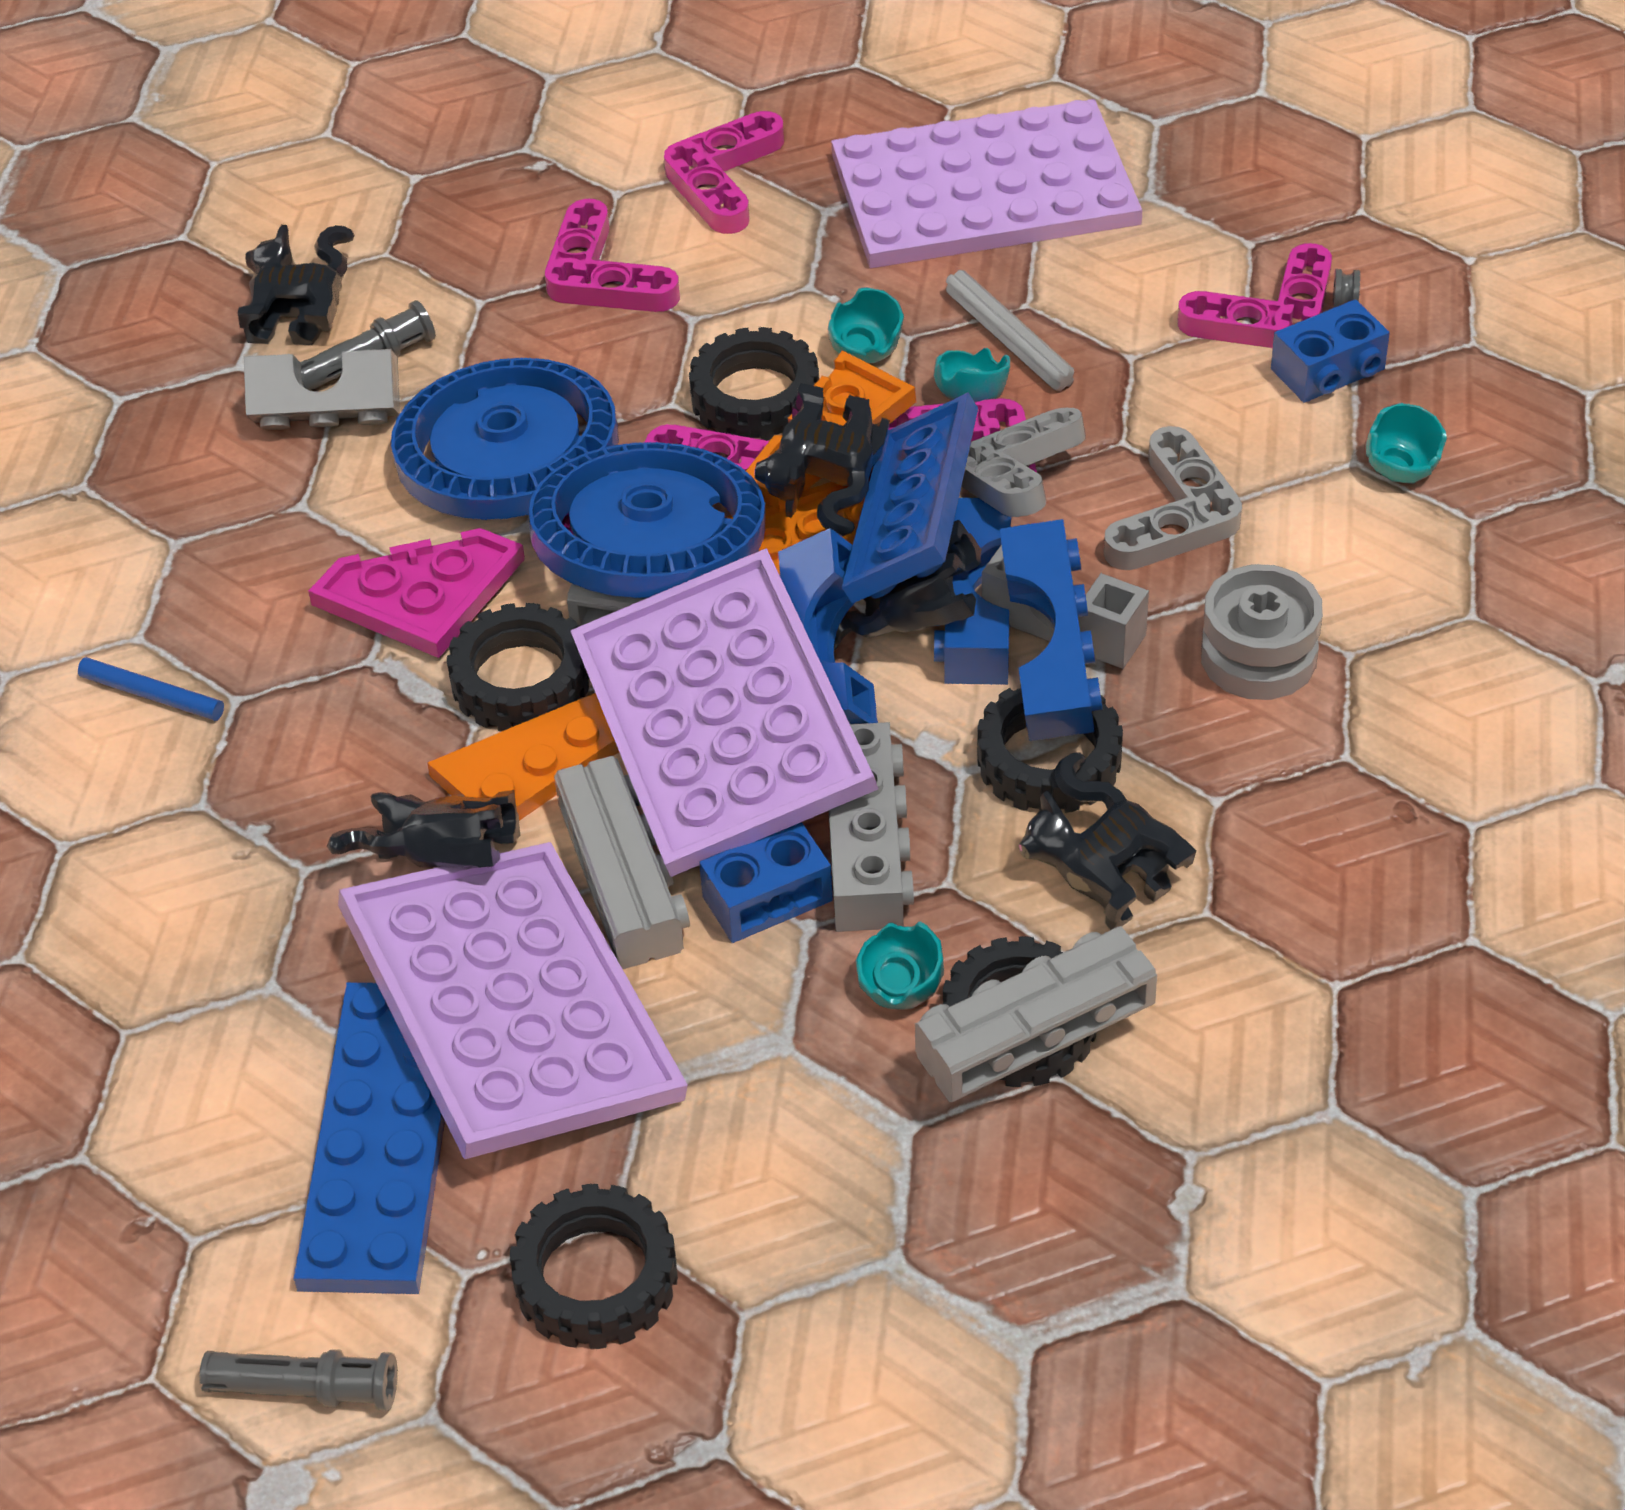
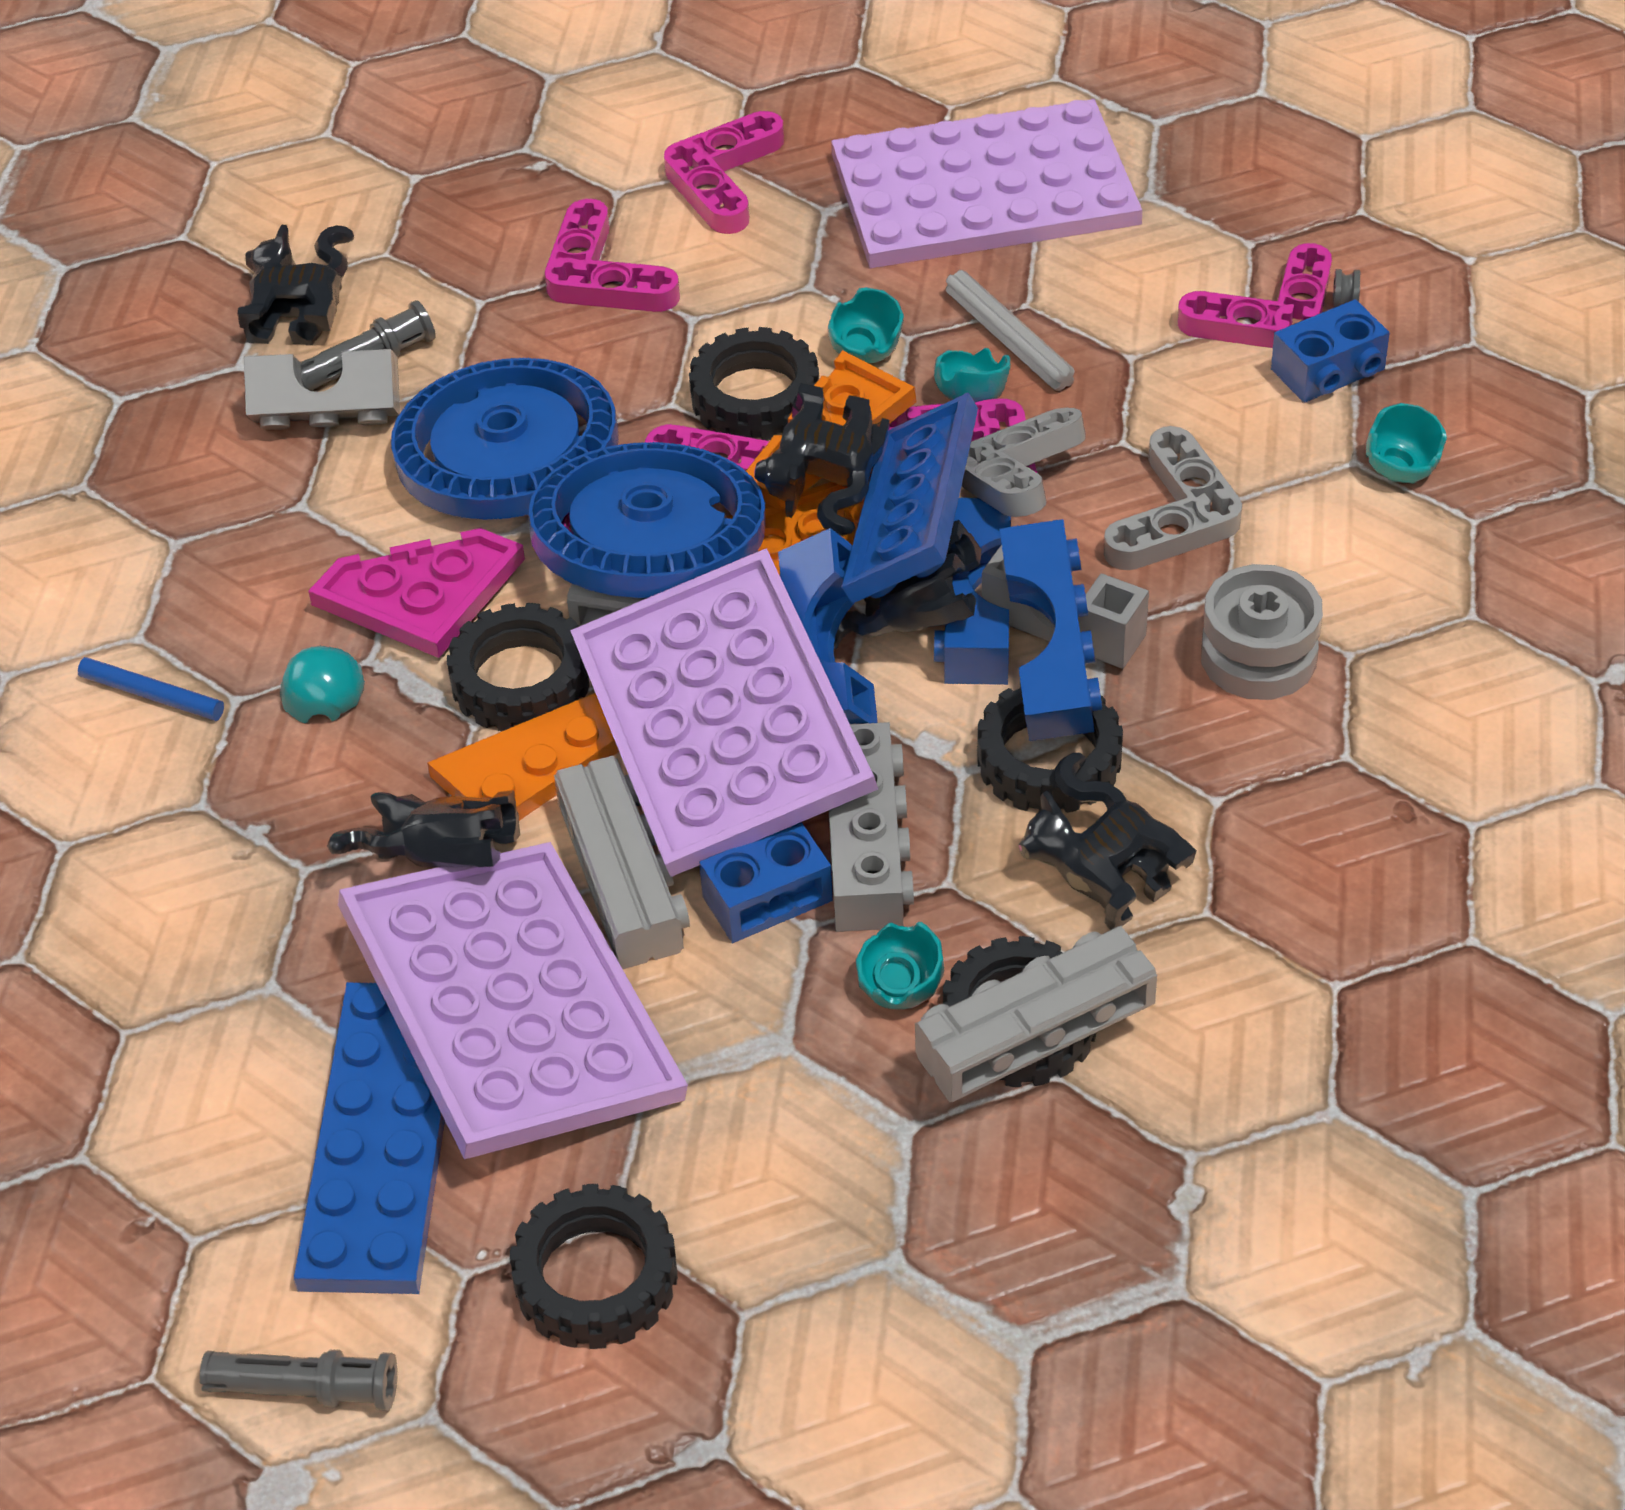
none -> teal hair [280,646,365,723]

